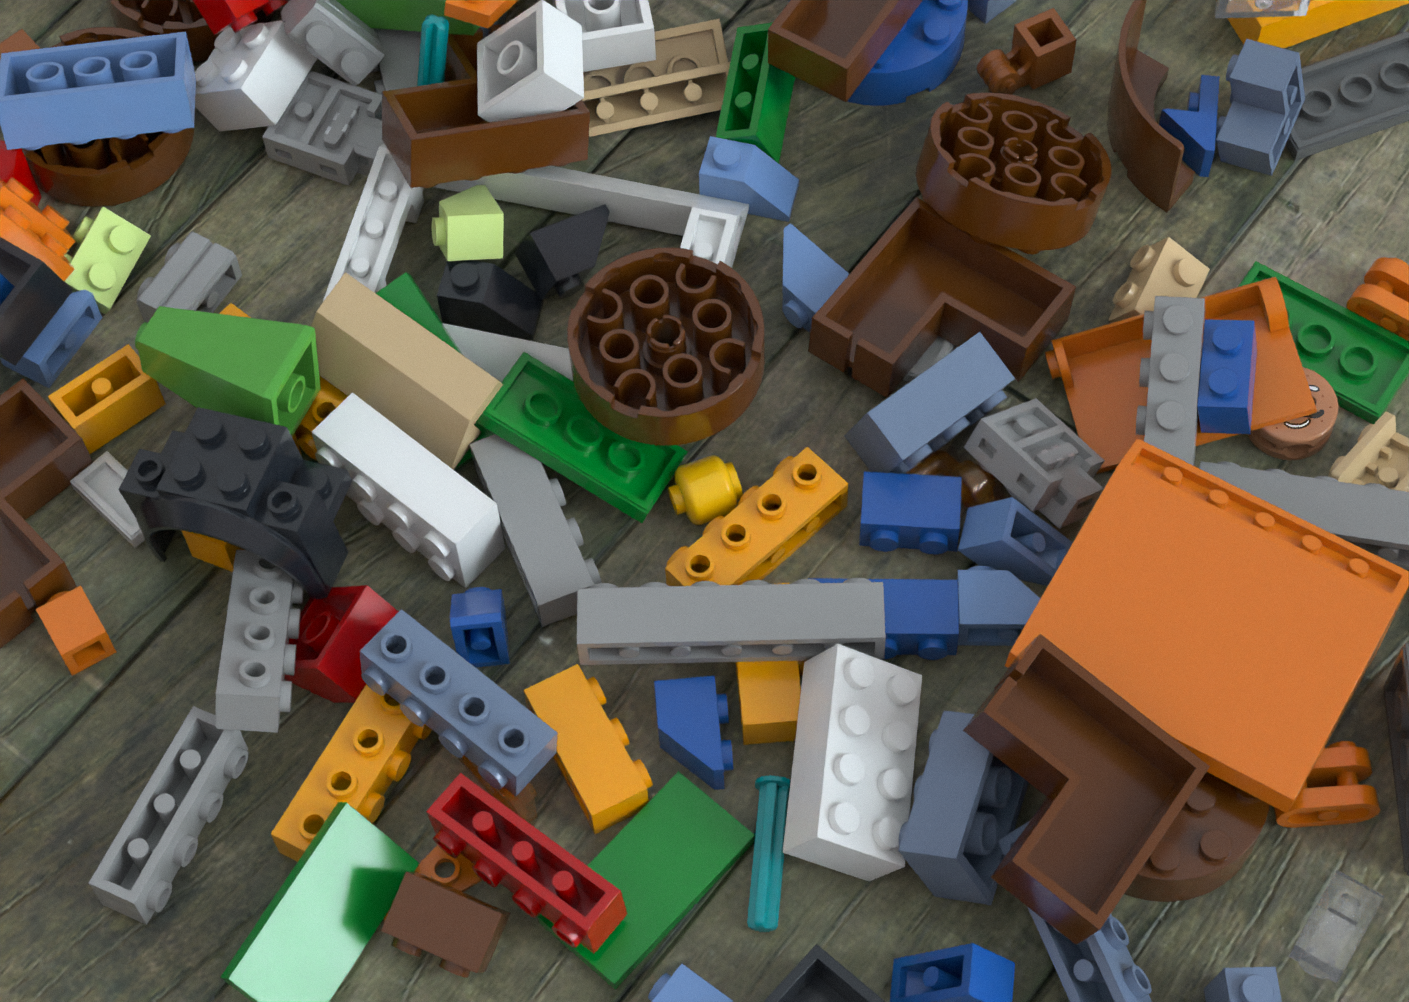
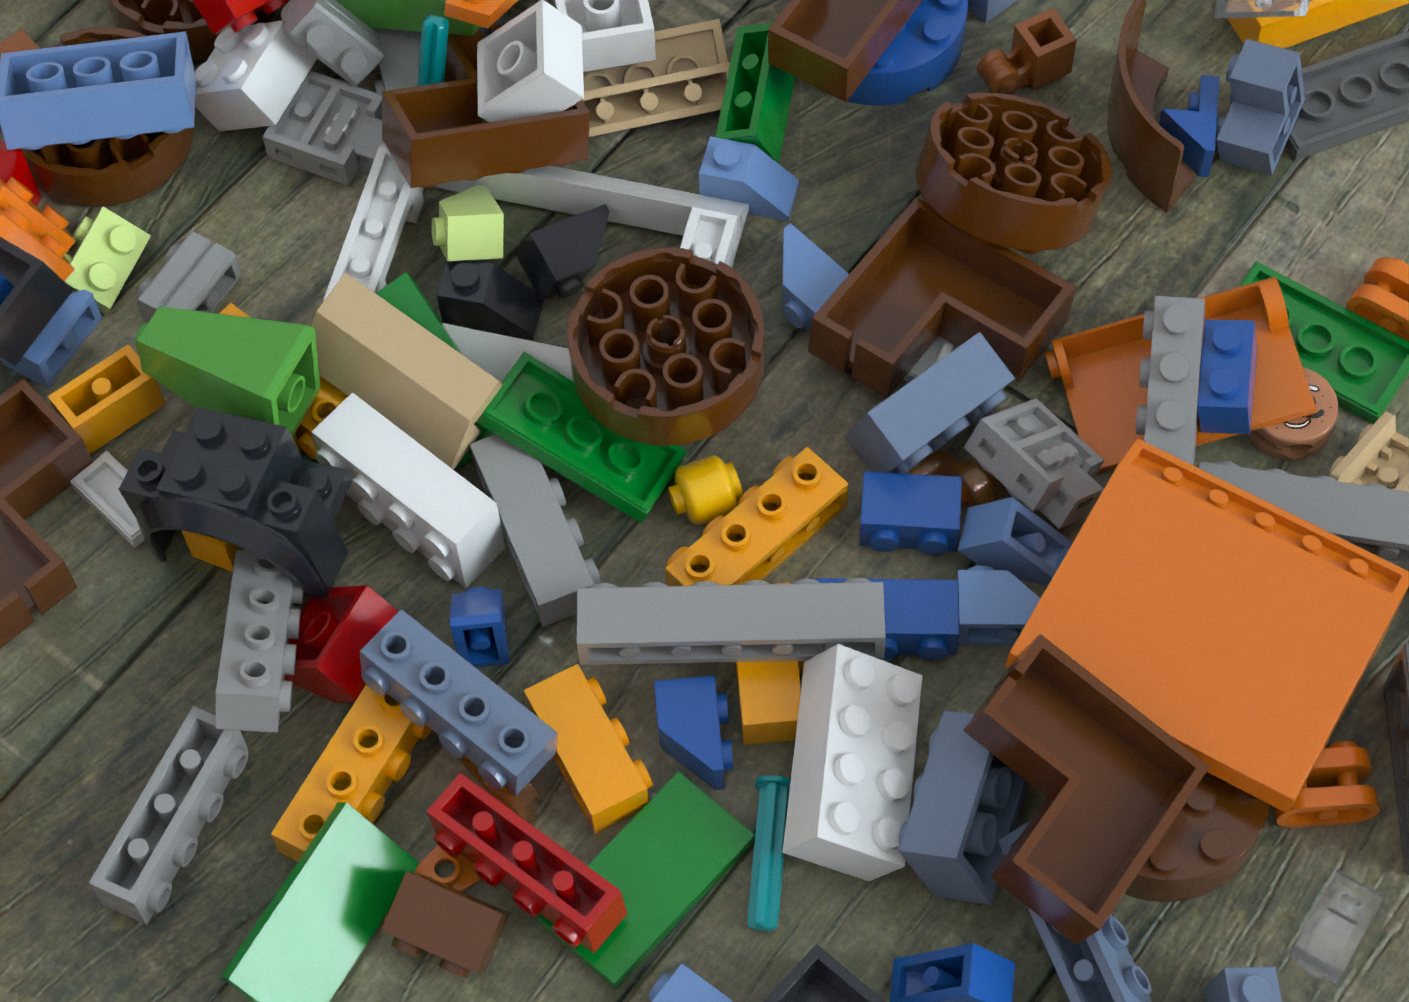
orange brick [36,585,116,676] -> none
tan bracket [1109,237,1210,323] -> none

